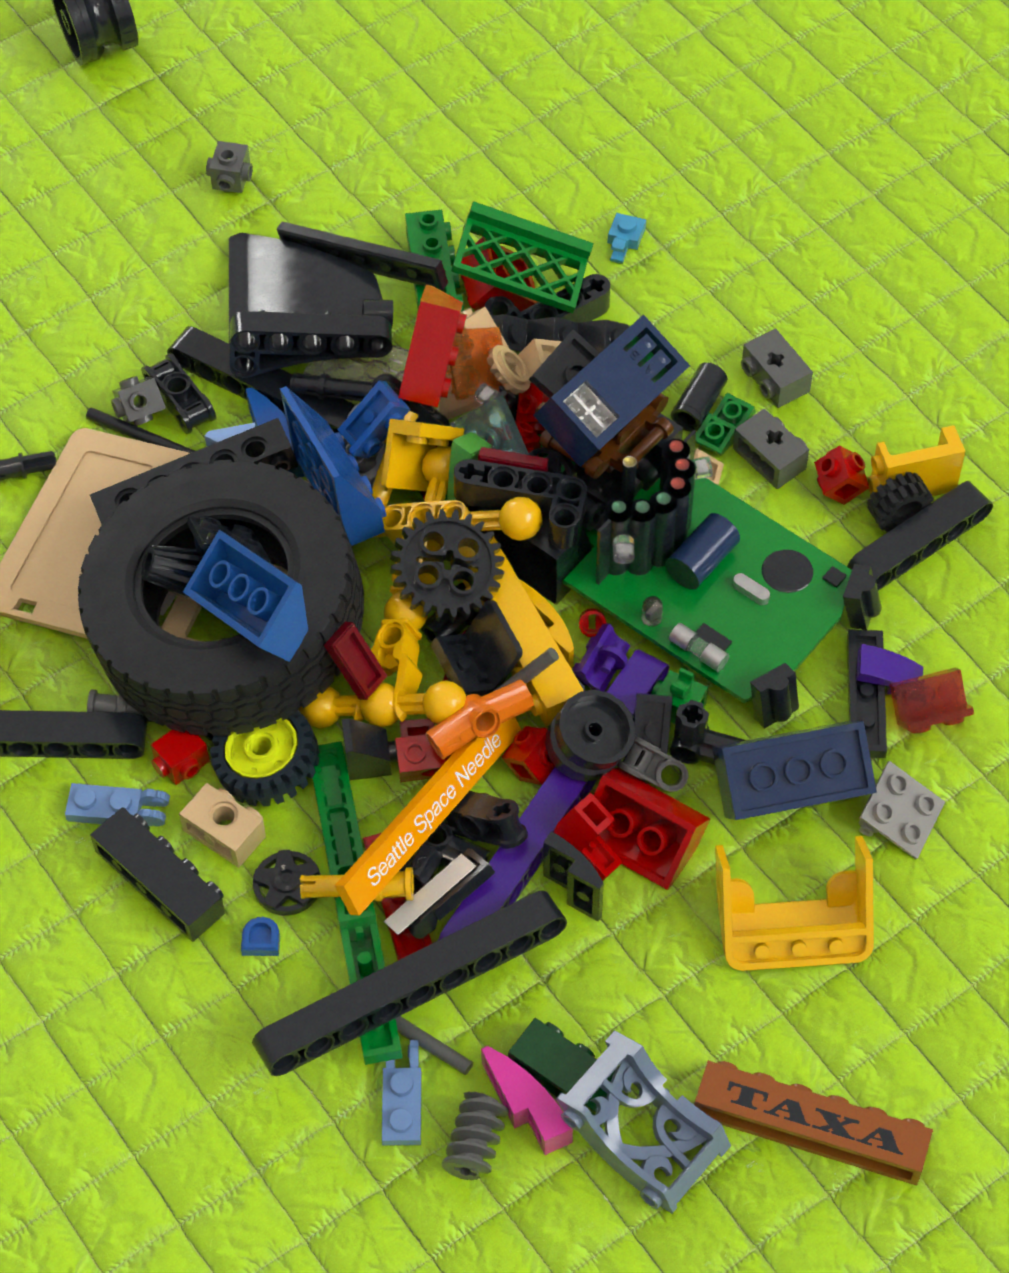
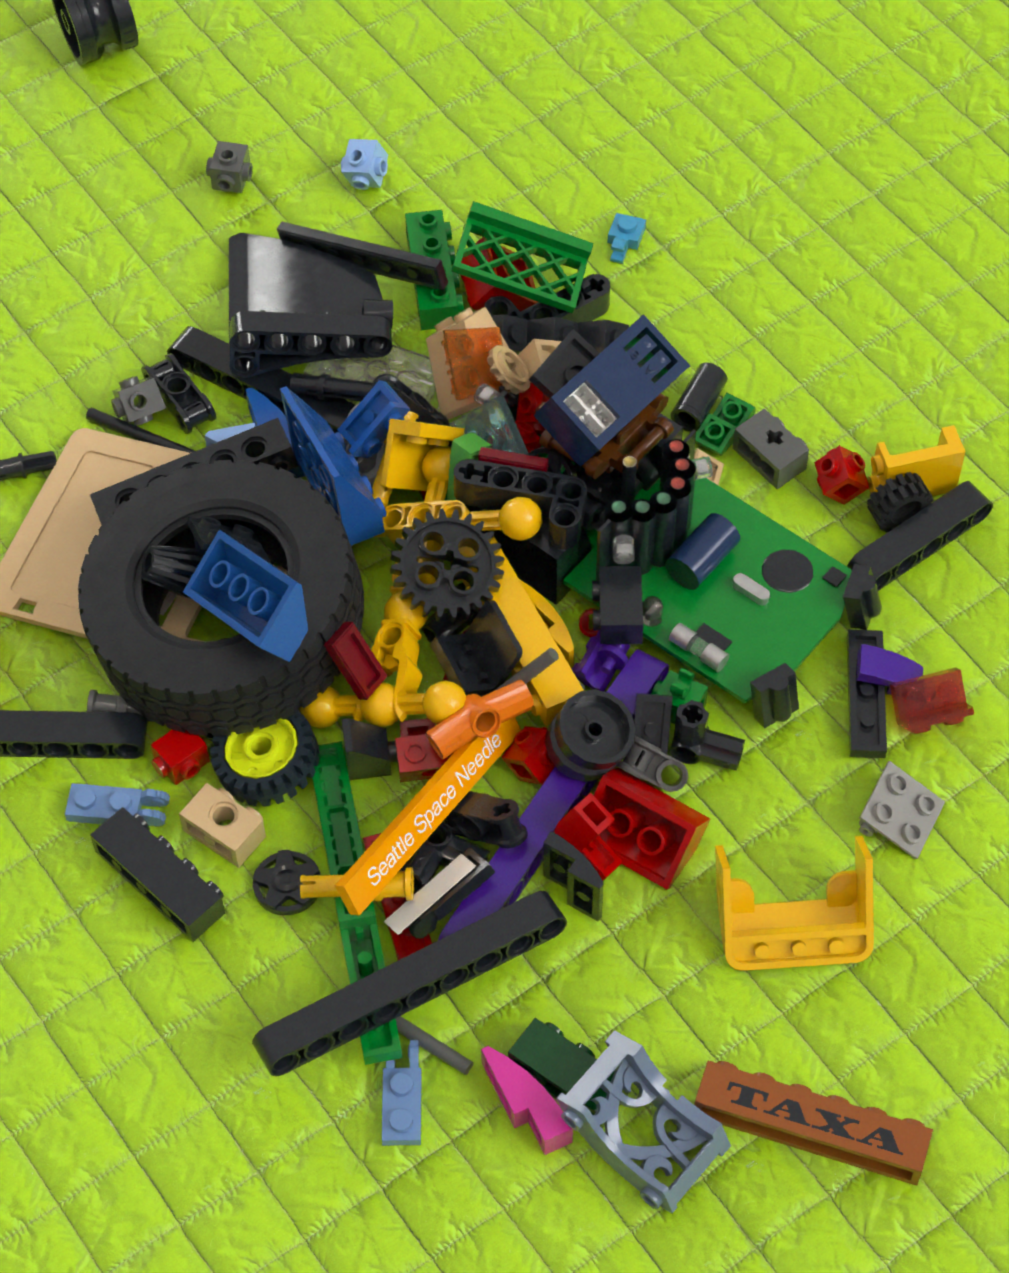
blue tile [241,917,280,956] -> none
red slope [398,284,467,407] -> none
dark grey piece [442,1091,509,1180] -> none
dark blue piece [712,721,877,820] -> none
dark grey brick [741,328,813,408] -> none
none -> light blue brick [341,139,388,190]
none -> black brick [592,566,643,644]

